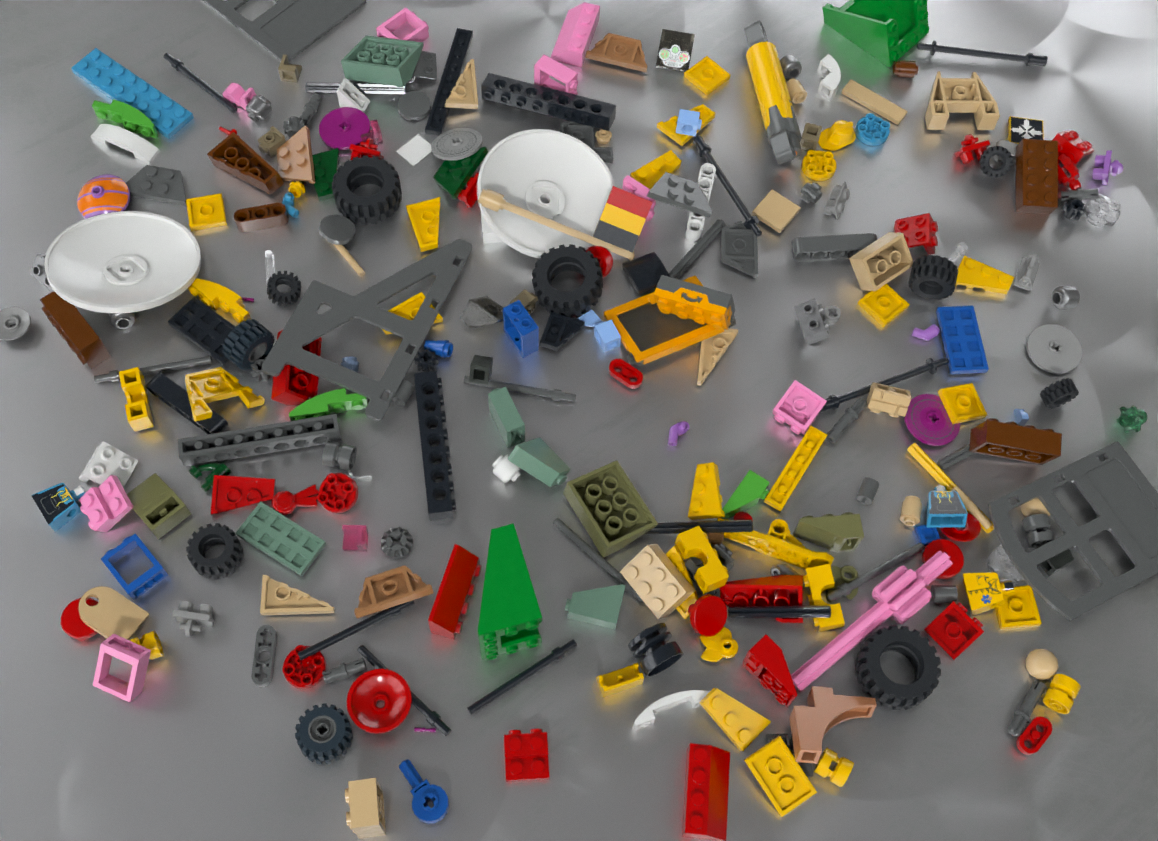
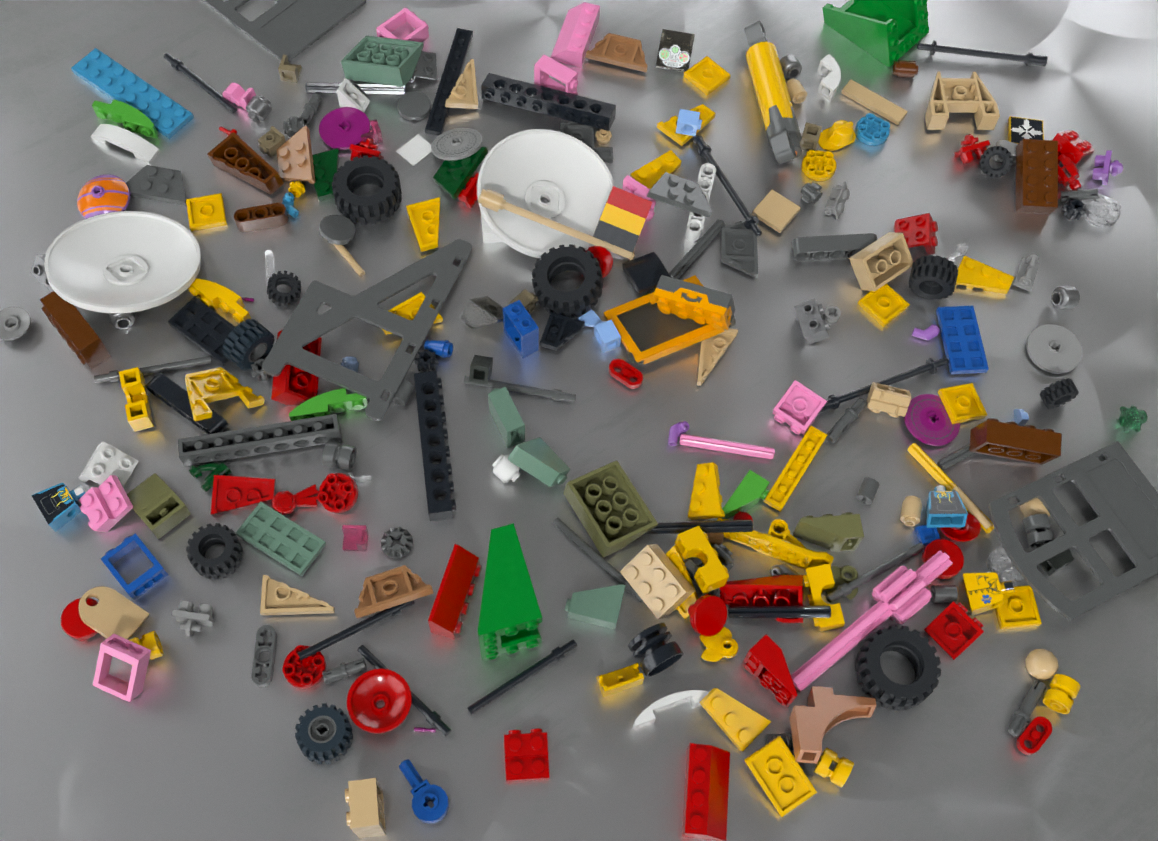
none -> bright pink axle [679,434,775,459]

